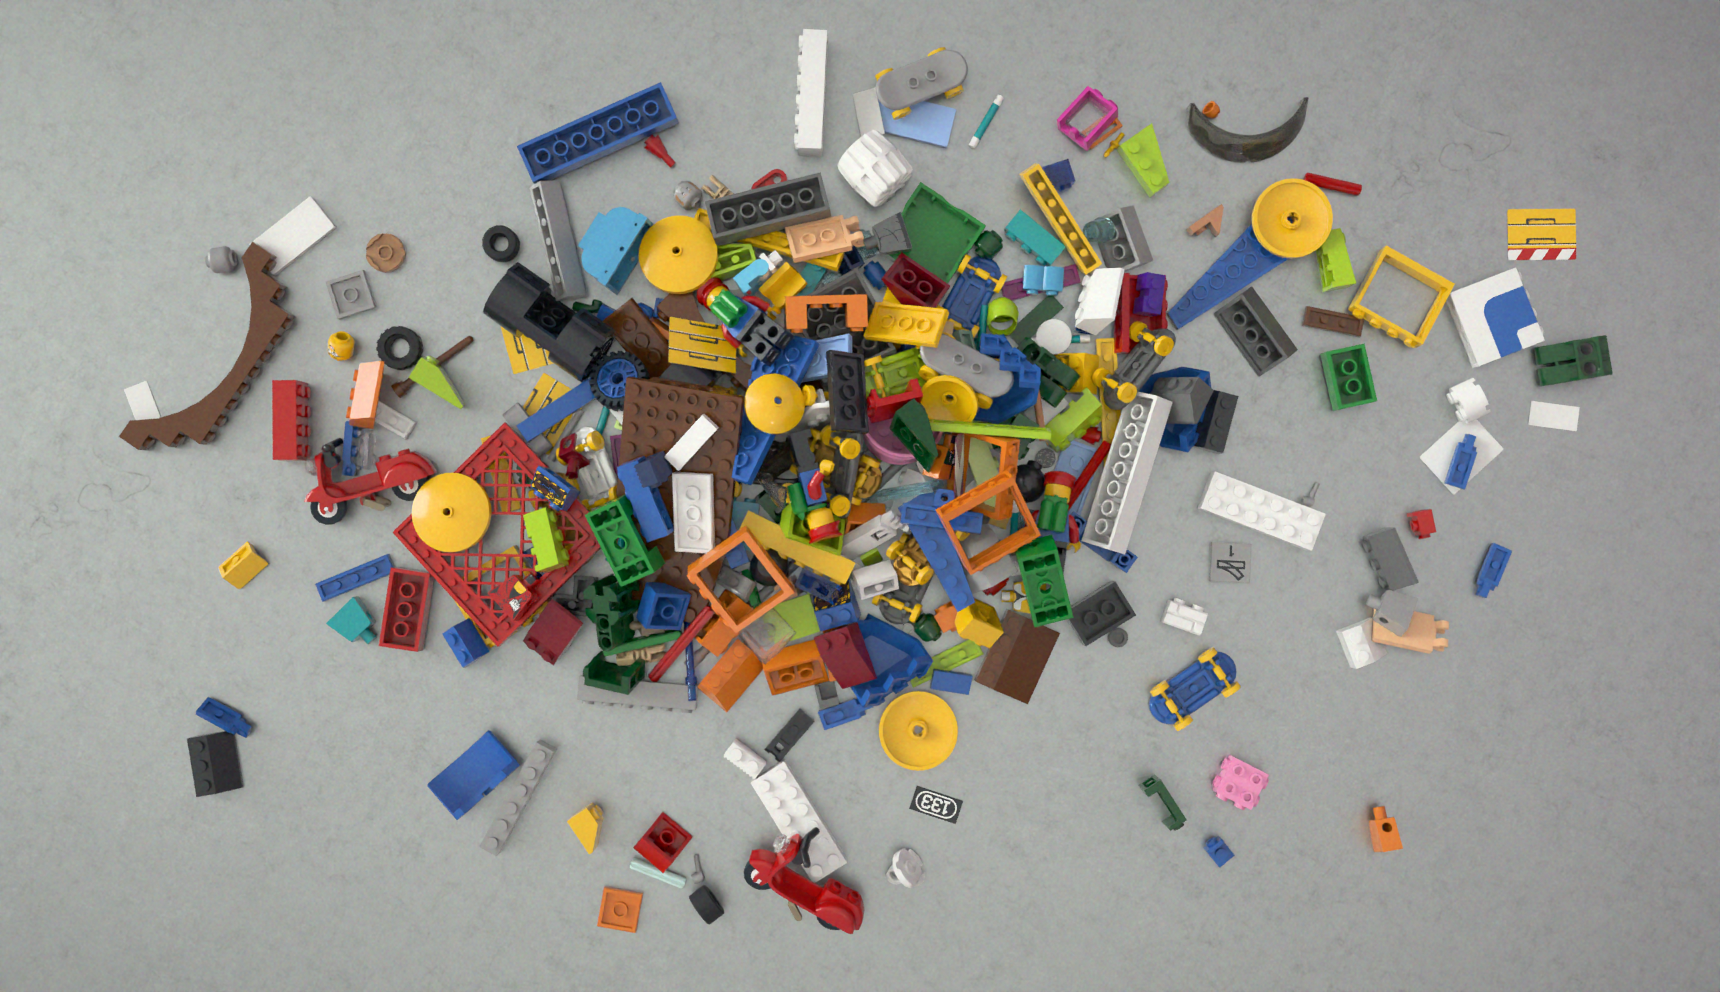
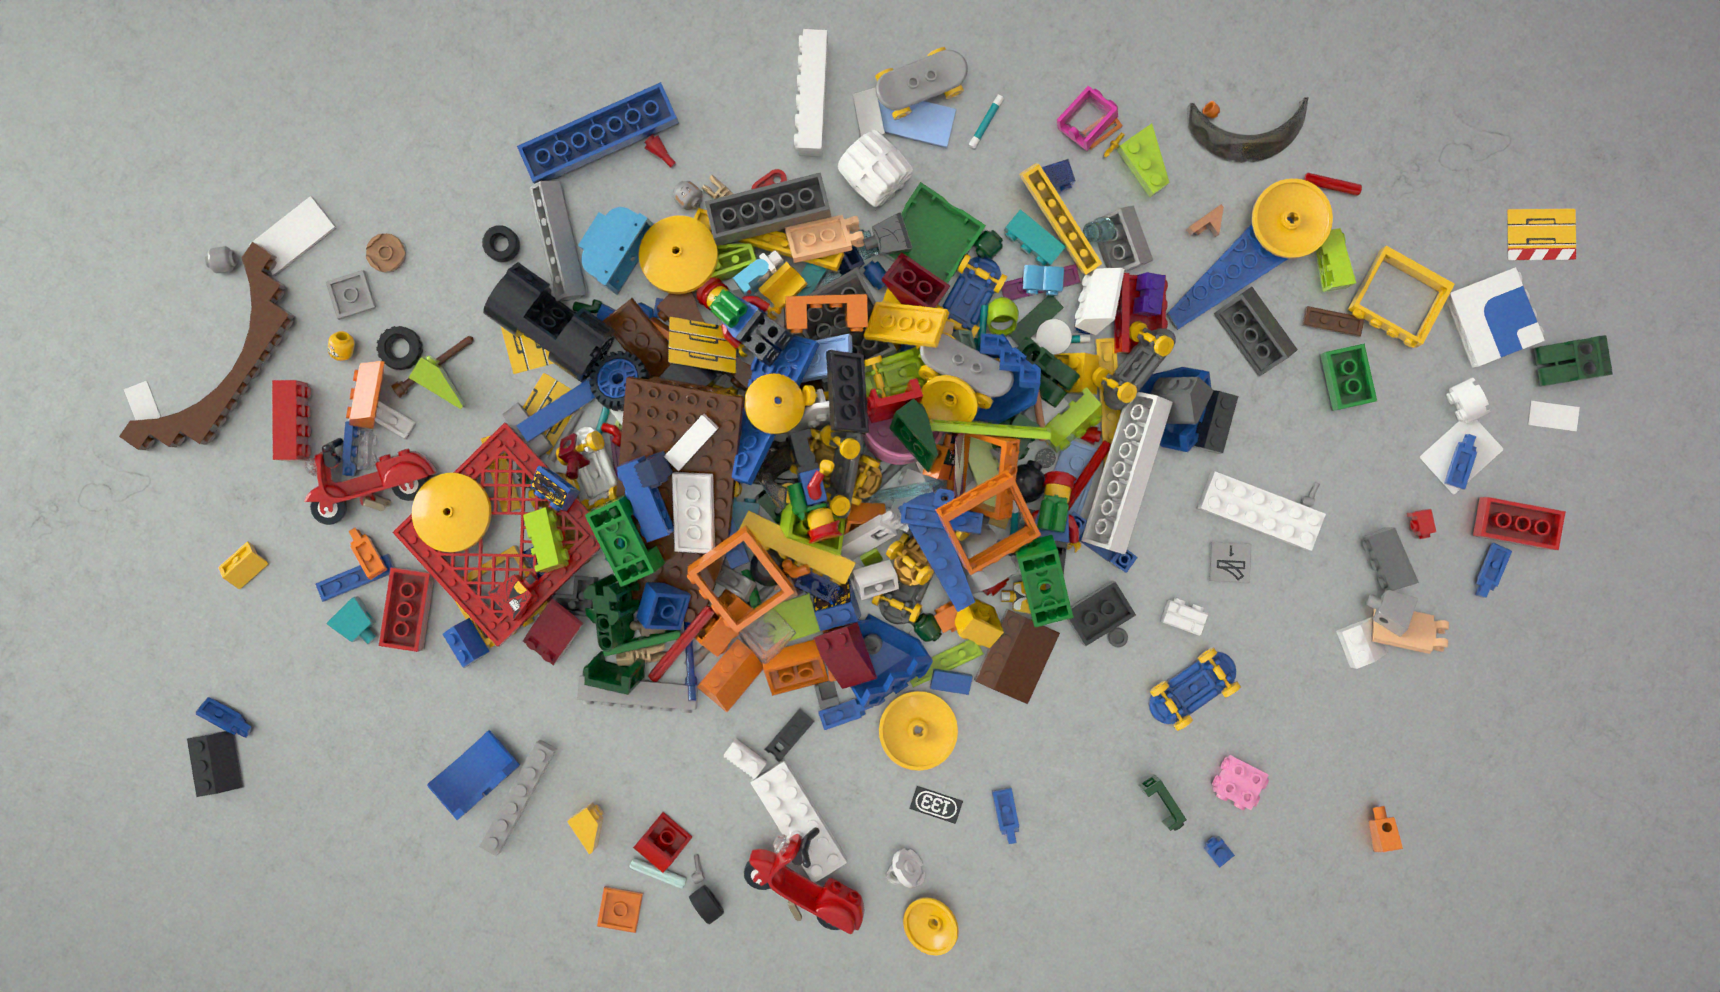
none -> orange hinge [349,527,388,580]
none -> red arm [601,423,622,446]
none -> orange arm [782,559,810,578]
none -> dark grey tile [864,634,882,654]
none -> yellow dish [903,897,959,955]
none -> blue hinge [992,788,1020,844]
none -> red brick [1473,497,1566,550]

